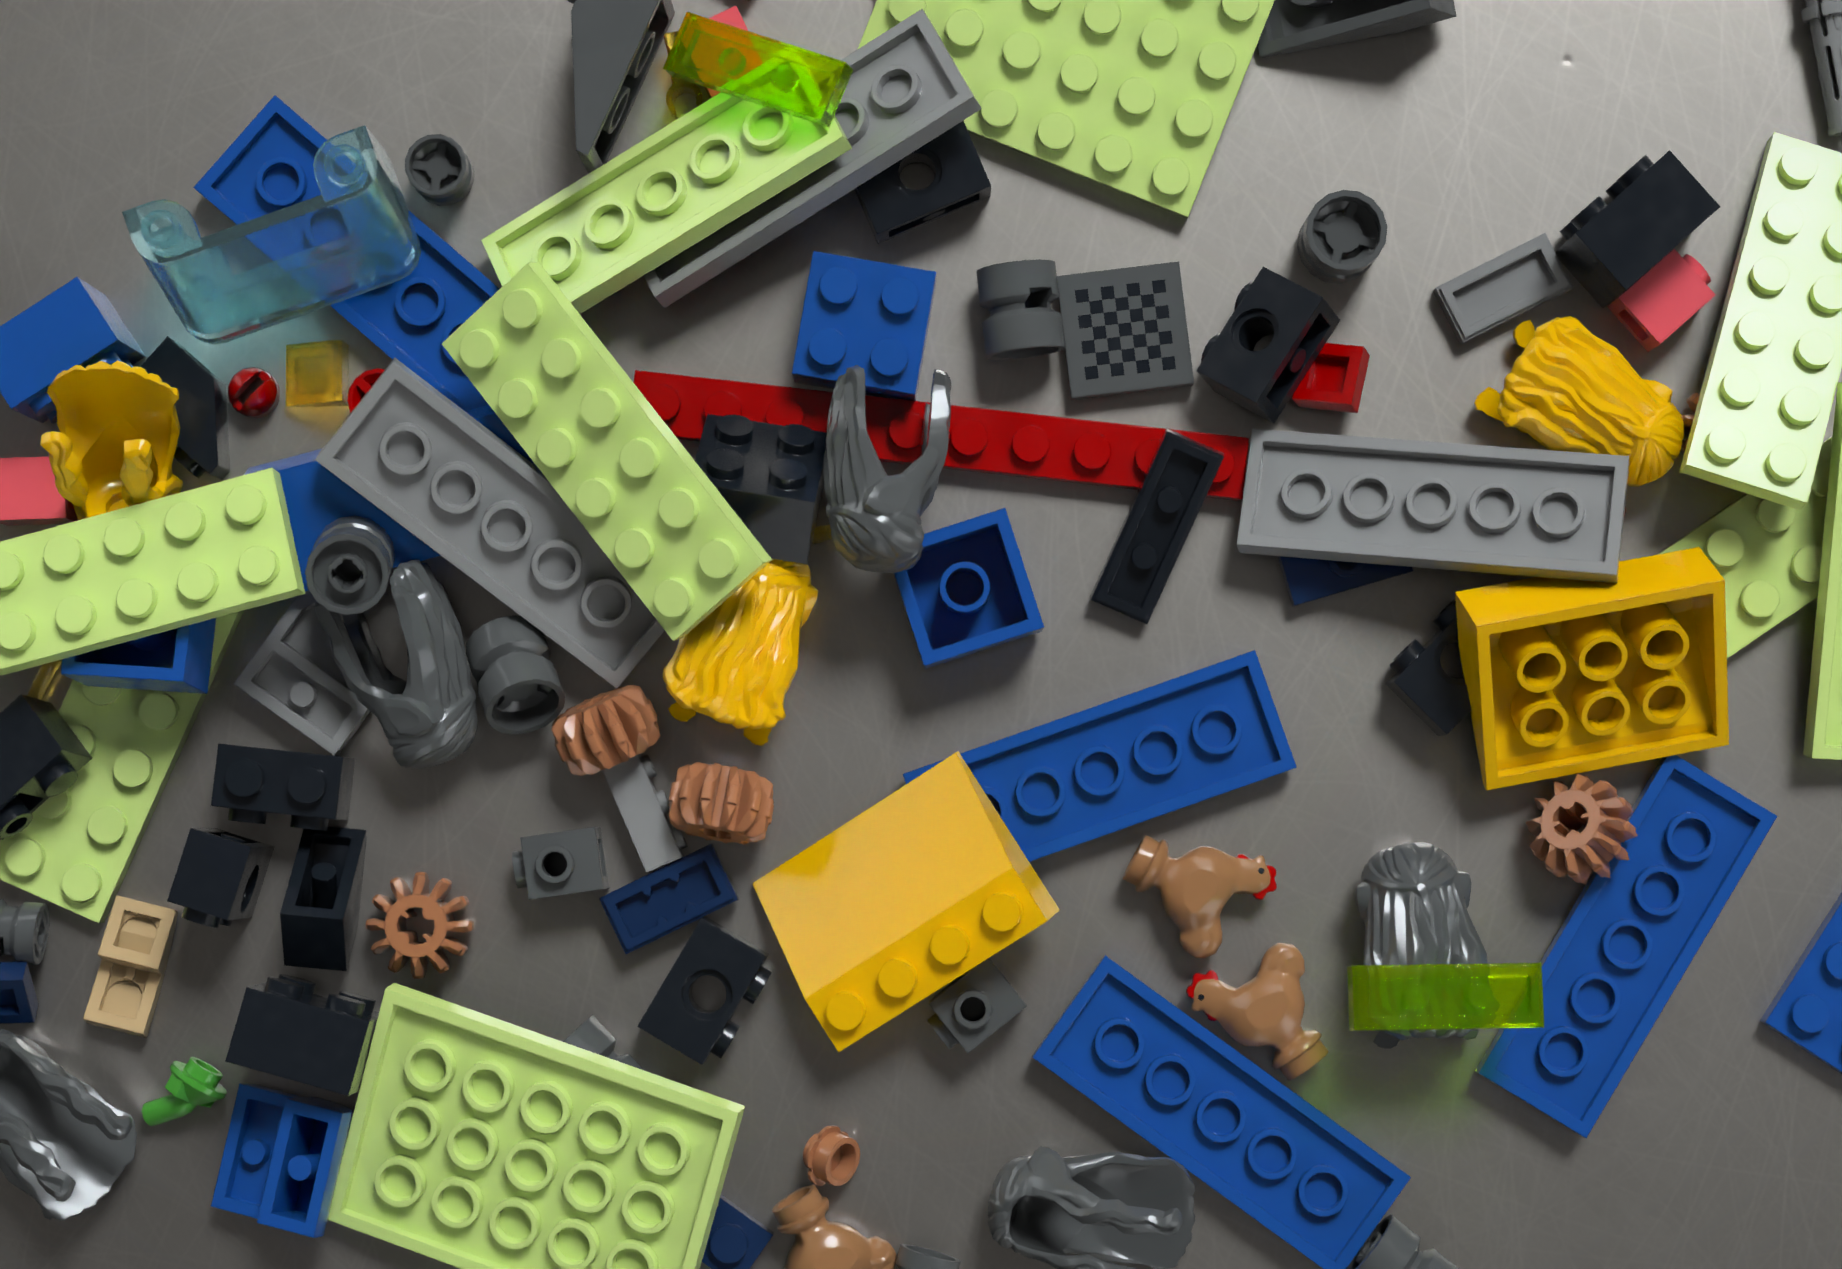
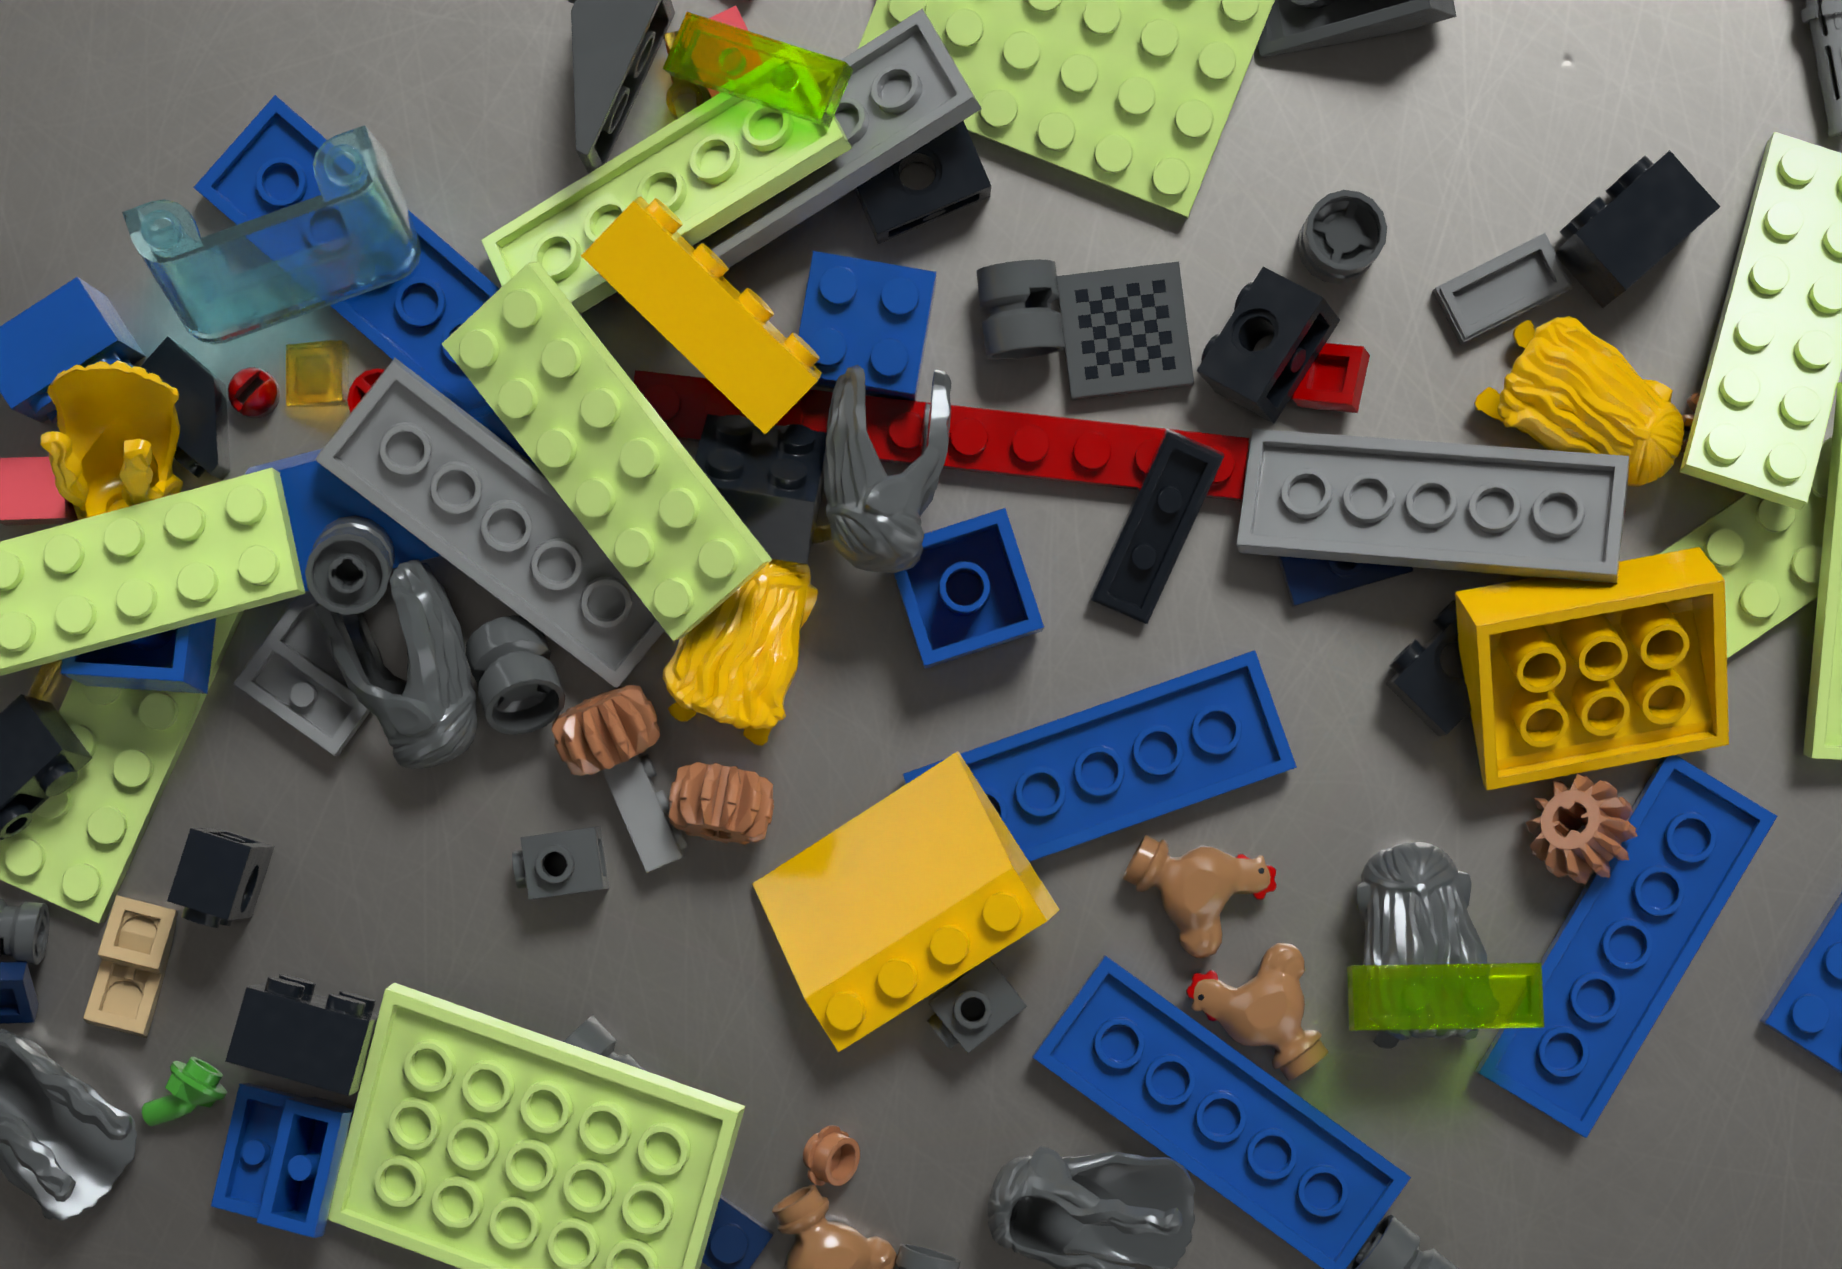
black brick [211,743,355,831] -> none
black slope [280,827,367,971] -> none
nougat gear [366,872,474,979] -> none
dark grey wheel [405,134,474,206] -> none
dark blue plate [599,844,739,954] -> none
black brick [637,916,772,1065] -> none
coral brick [1607,249,1716,352] -> none
none -> yellow brick [581,196,822,434]

